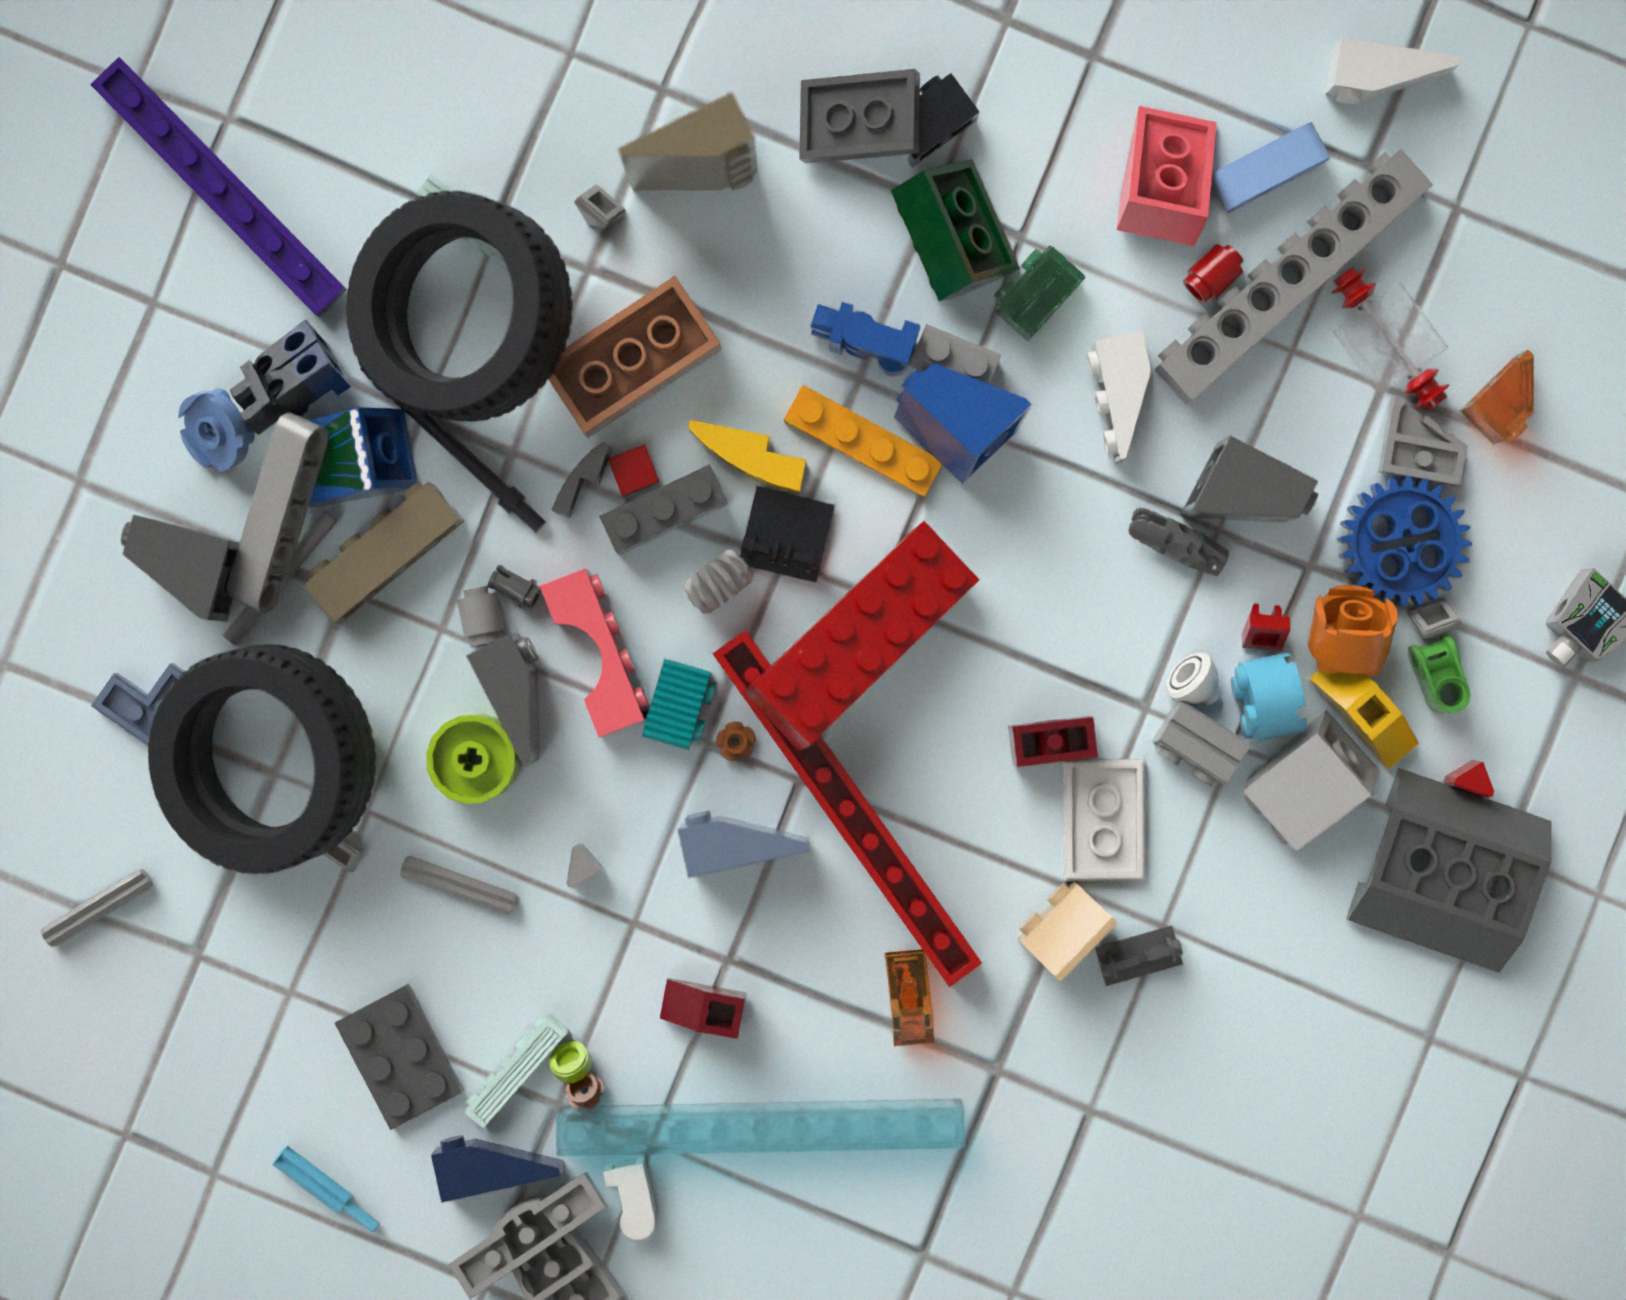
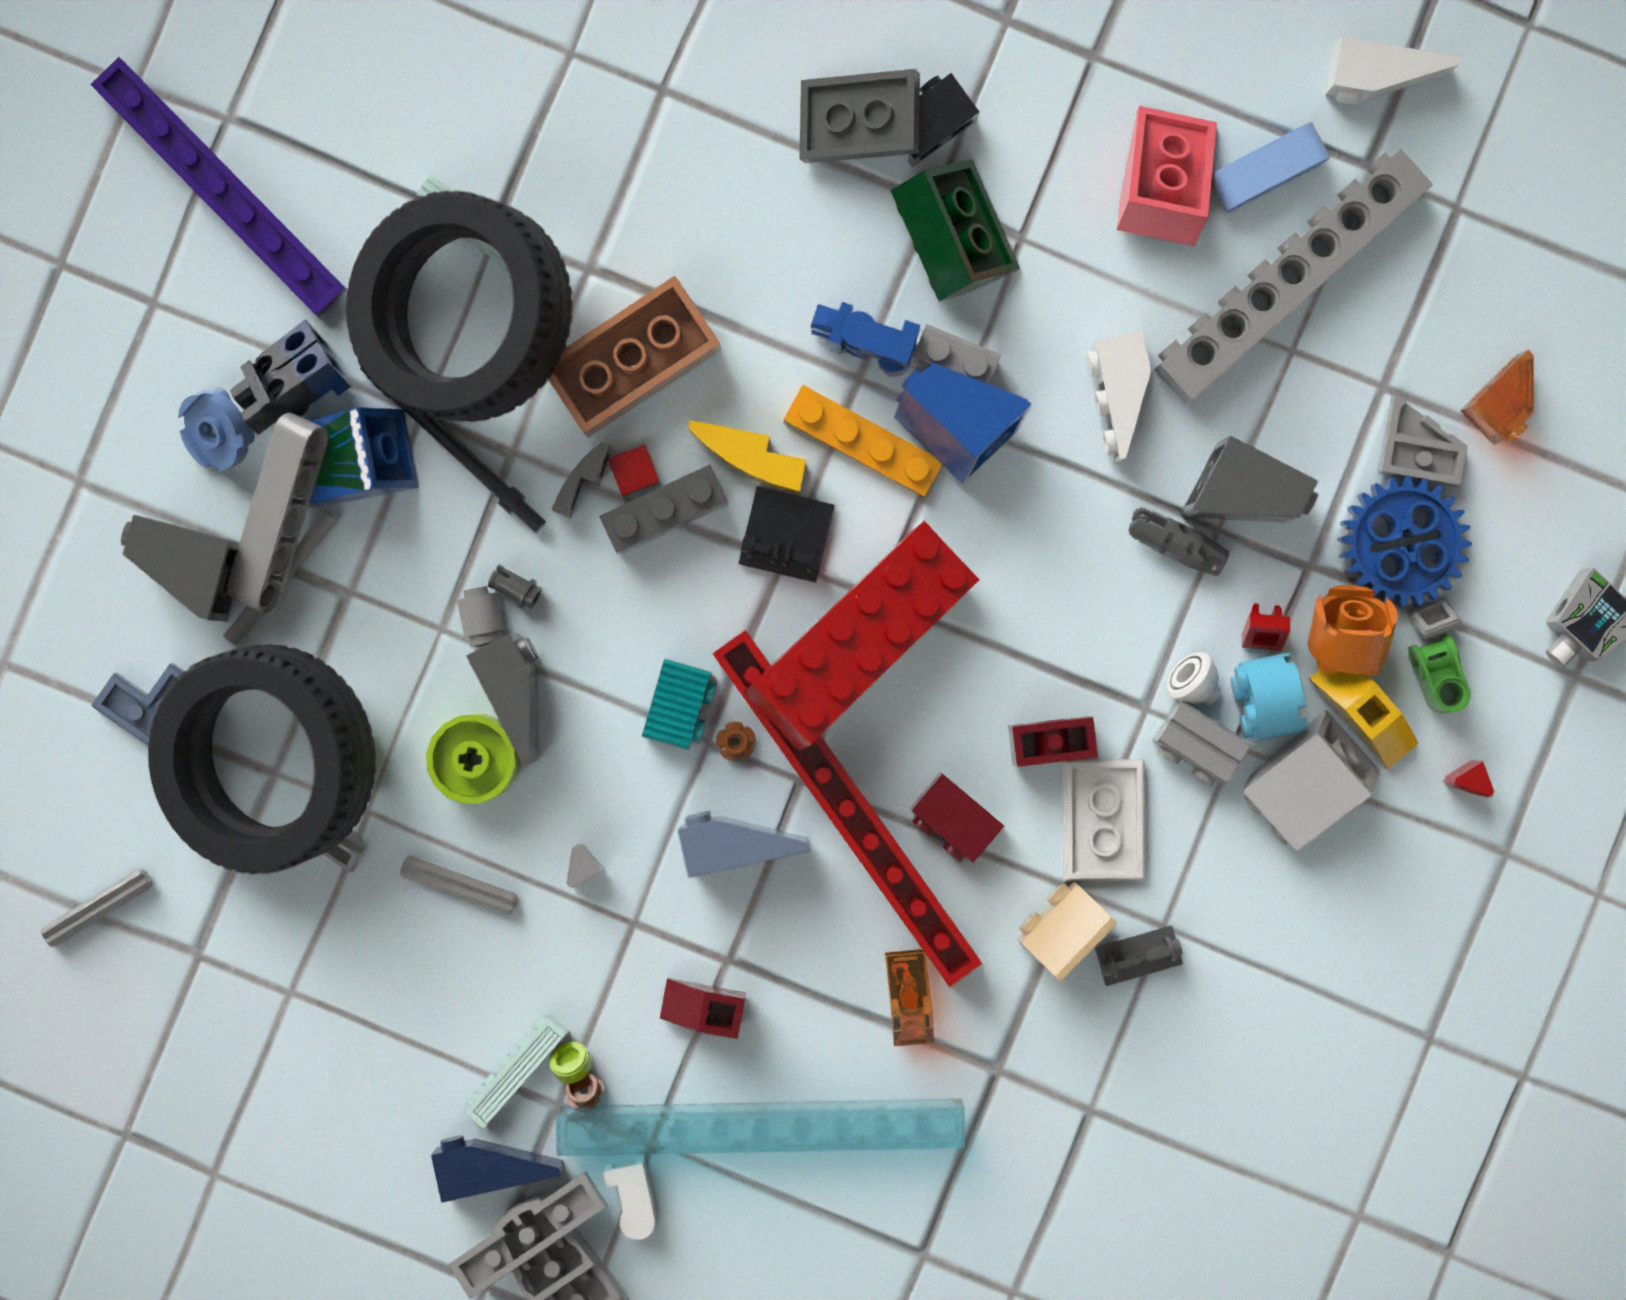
medium azure axle [272,1145,379,1232] -> none
dark tan brick [303,482,465,623] -> none
dark grey plate [334,984,464,1130] -> none
coral arch [540,568,650,737] -> none
light grey slope [574,185,626,228] -> none
dark tan slope [618,92,758,190] -> none
light grey gear [683,550,753,614] -> none
clear green brick [993,245,1086,342] -> none
red brick [1183,244,1244,304] -> none
clear plate [1331,267,1450,411] -> none
dark grey slope [1346,768,1552,973] -> none
none -> dark red brick [909,772,1004,863]

